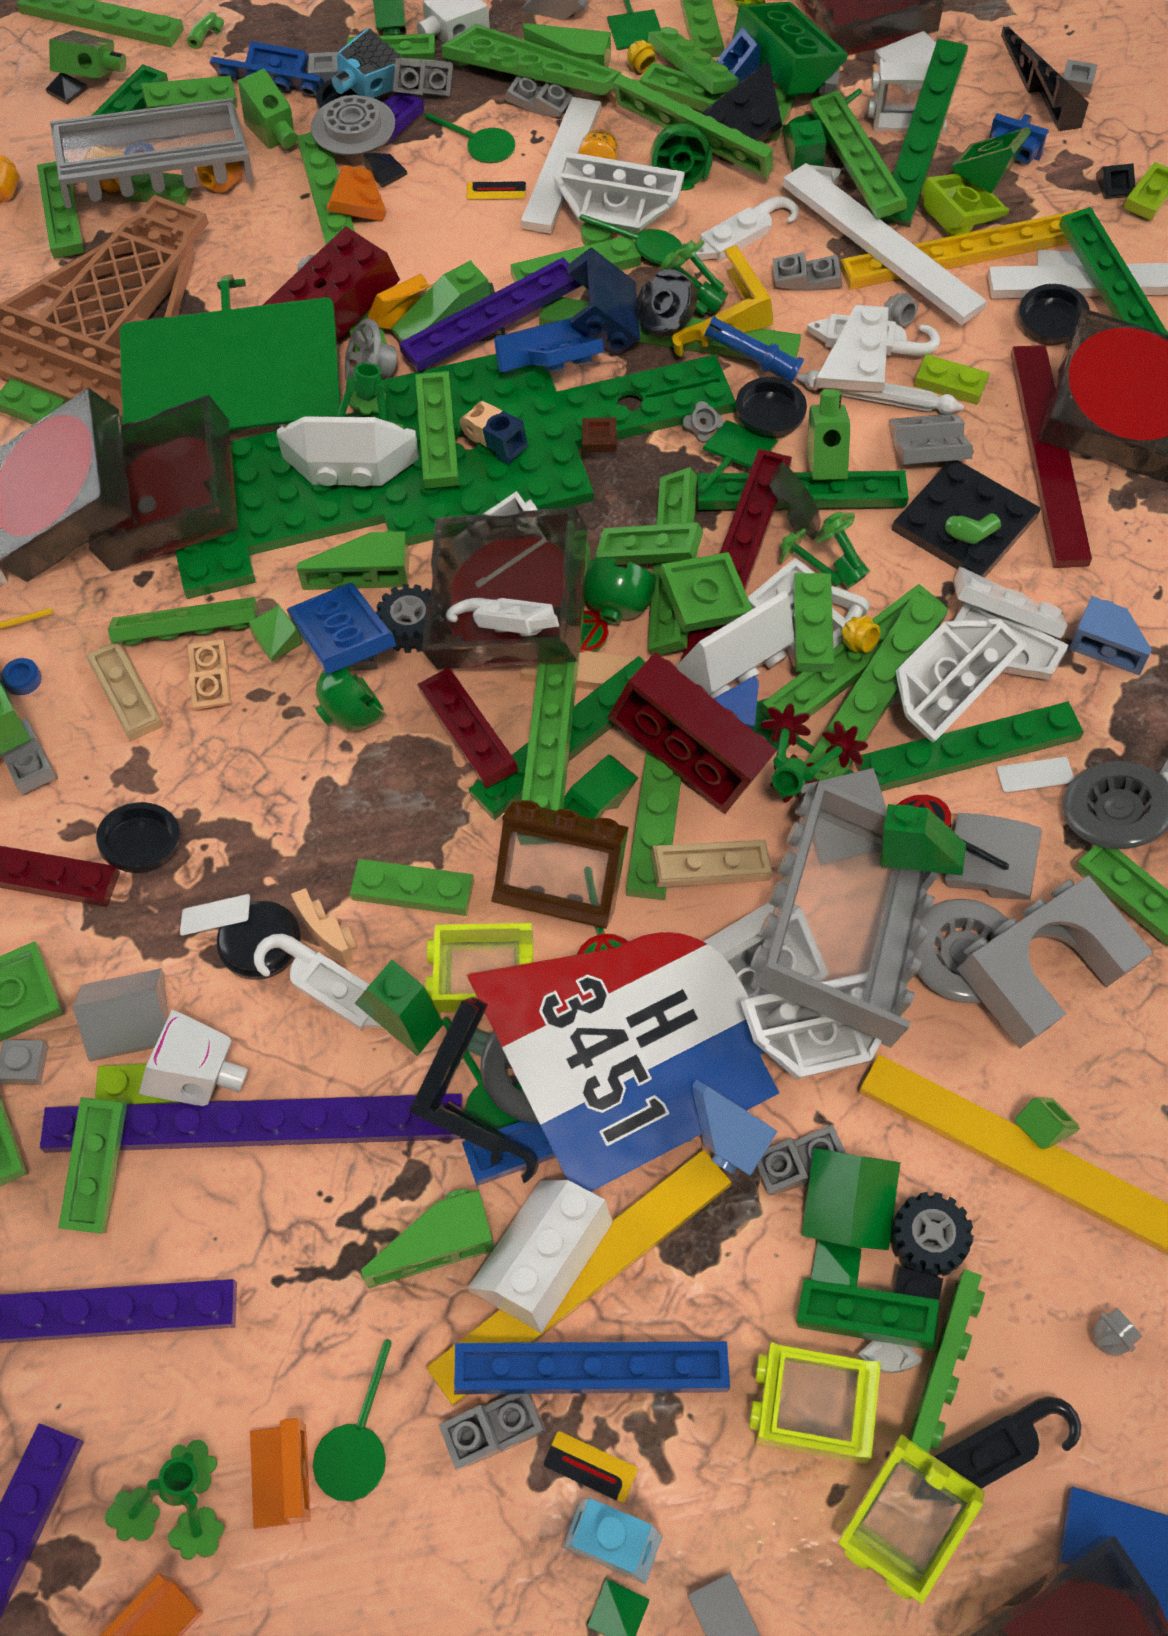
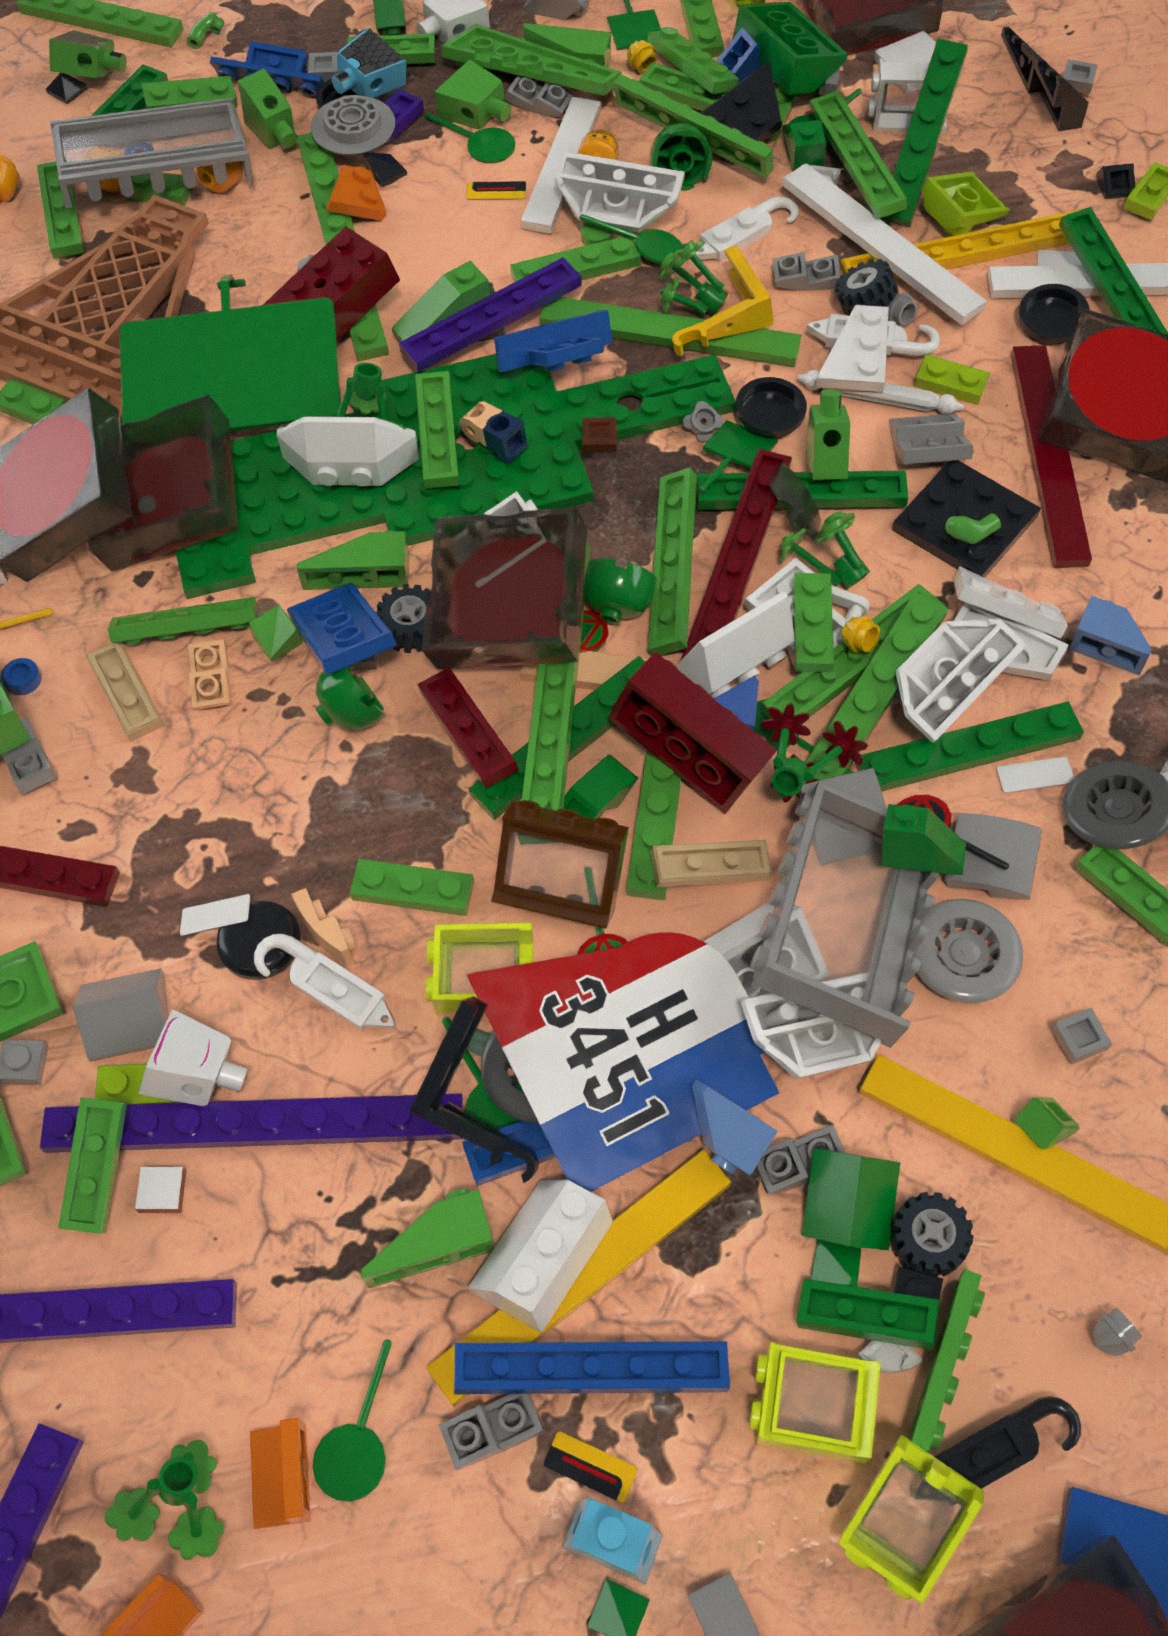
black piece [96,802,180,873] -> none
light grey wheel [345,318,397,380] -> none
green slope [355,959,443,1056] -> none
light orange slope [367,273,433,330] -> none
light grey slope [392,58,453,96] -> none
white plate [445,598,559,636] -> none
dark blue panel [568,247,640,356] -> none
bright green plate [595,522,703,565] -> none
black tile [635,269,697,338] -> none
bright green plate [659,552,752,632] -> none
blue pin [704,316,804,383] -> none
green slope [952,127,1031,194] -> none
light grey arch [957,875,1153,1049] -> none
blue hips [989,113,1049,164] -> none
none -> white tile [135,1167,186,1213]
none -> bright green torso [435,60,511,129]
none -> black wheel [834,259,899,316]
none -> light grey plate [1051,1008,1112,1065]

